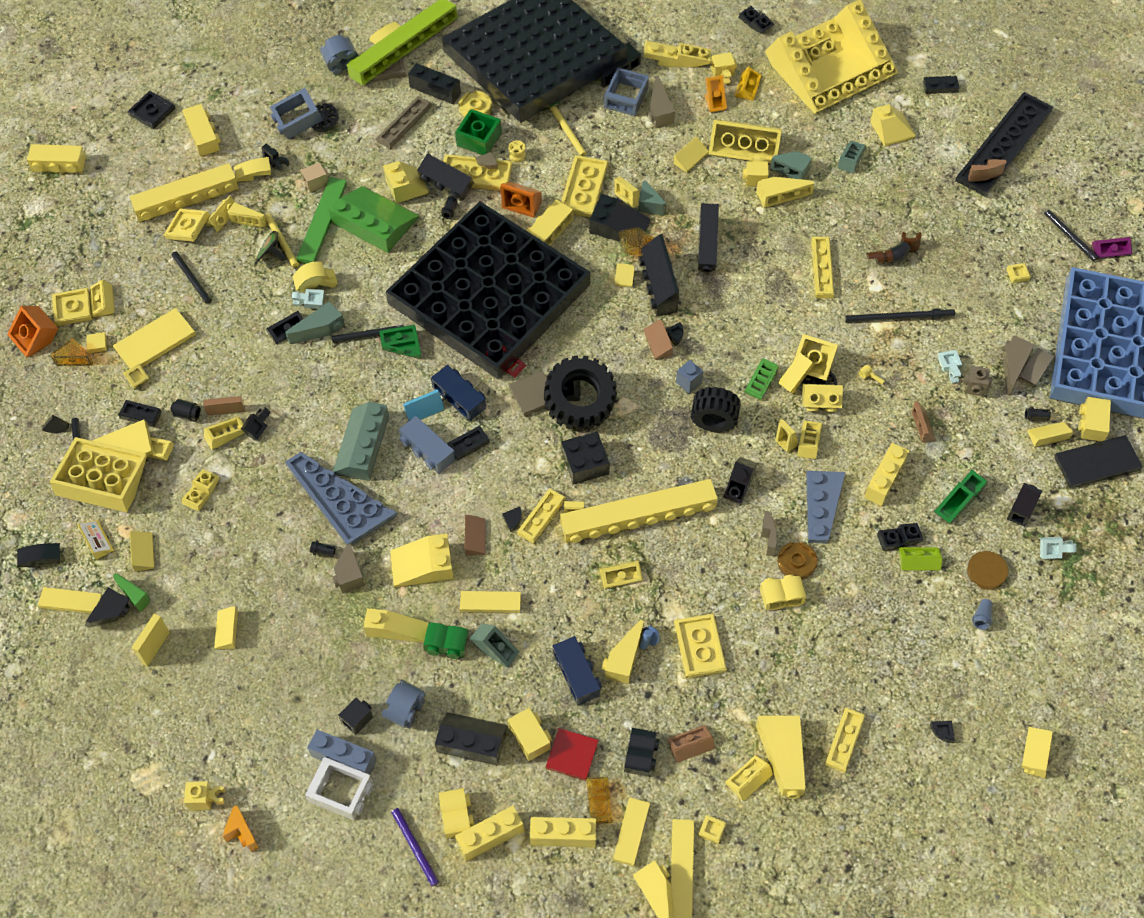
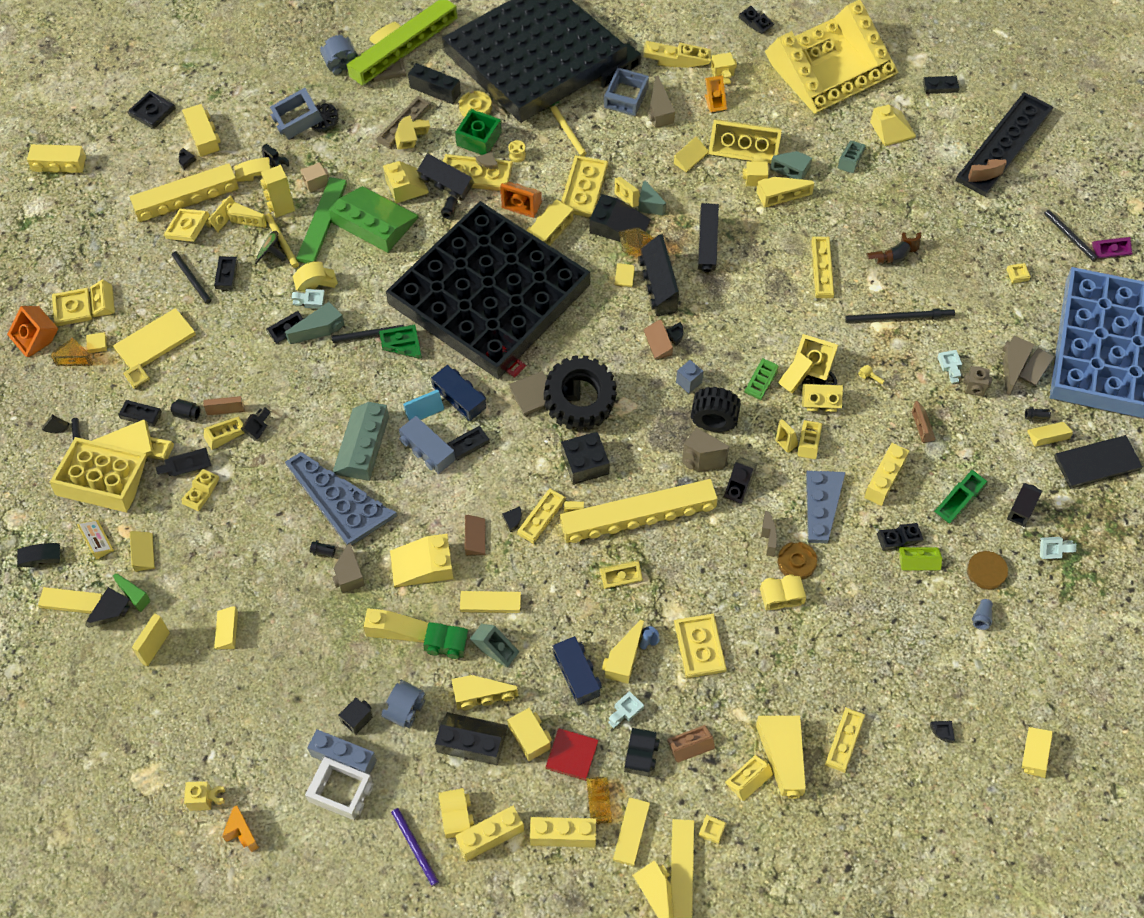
yellow slope [734,66,761,101] -> none
light yellow brick [1078,397,1111,442] -> none
none -> black hinge [156,447,212,476]
none -> black tile [178,148,196,170]
none -> black plate [214,256,238,290]
none -> light yellow brick [260,165,295,218]
none -> light yellow brick [395,116,430,150]
none -> light yellow slope [451,675,518,710]
none -> light aqua plate [608,691,644,728]
none -> dark tan slope [682,427,729,472]

